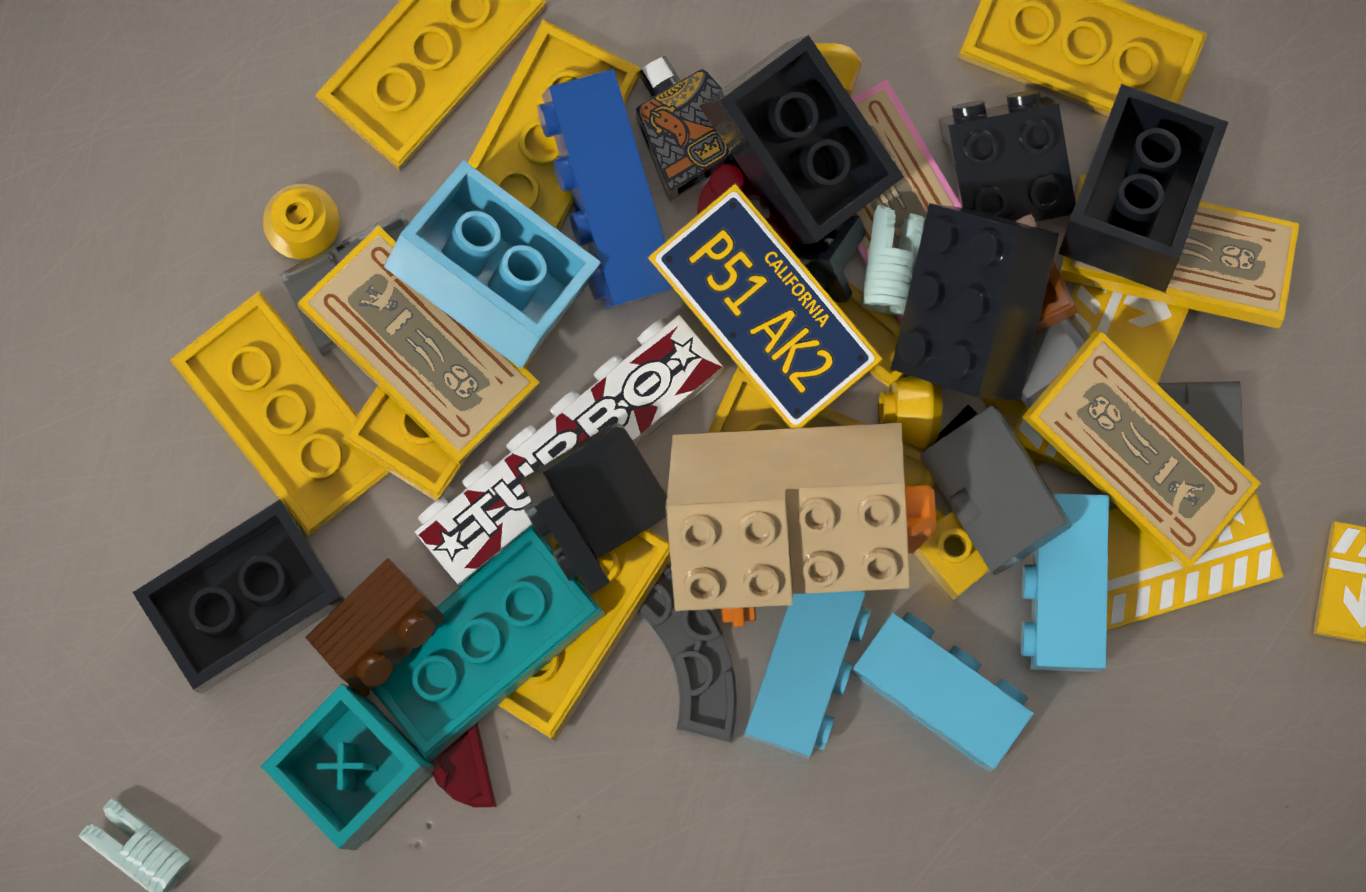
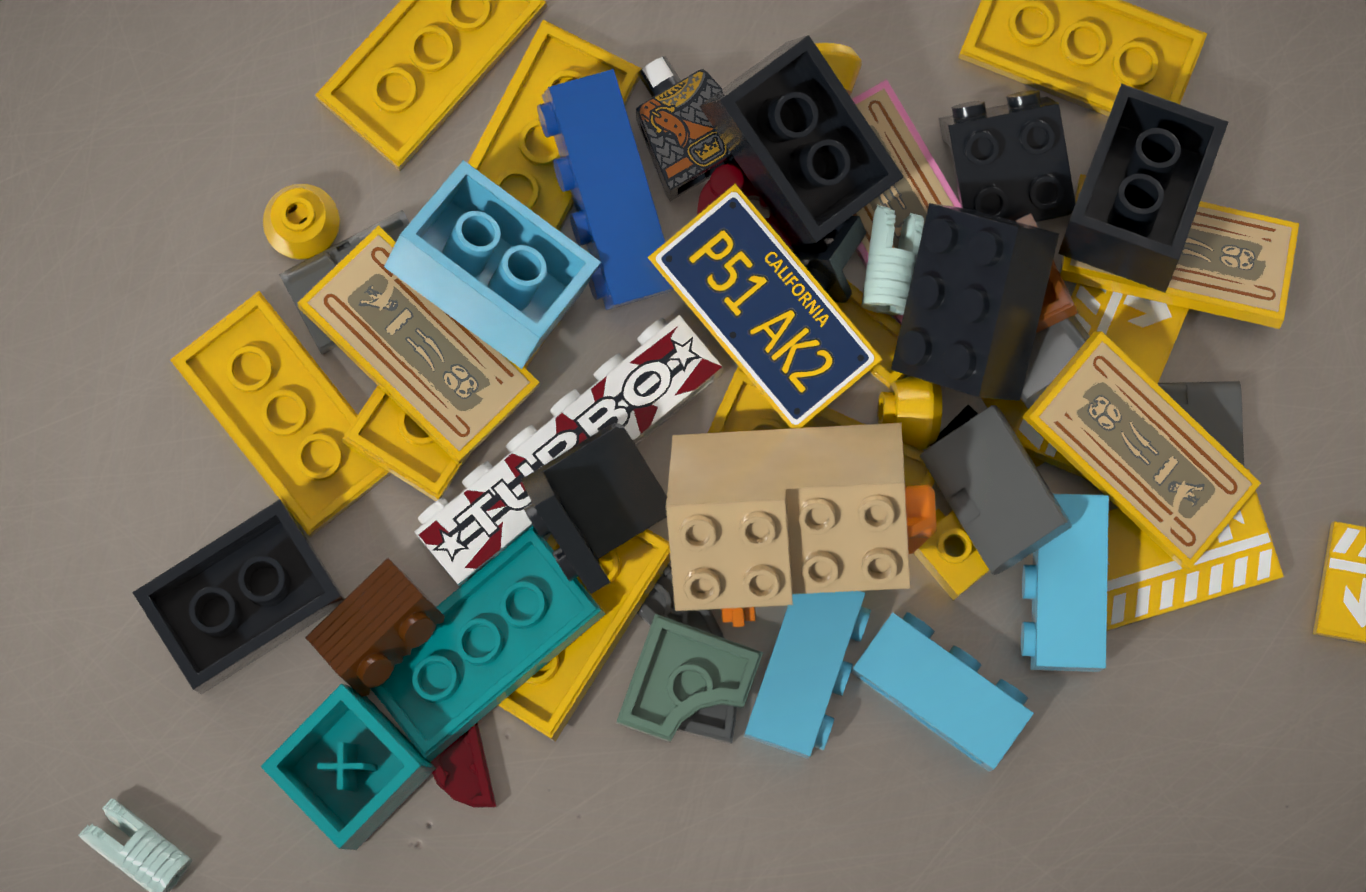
none -> sand green tile [616,614,763,742]

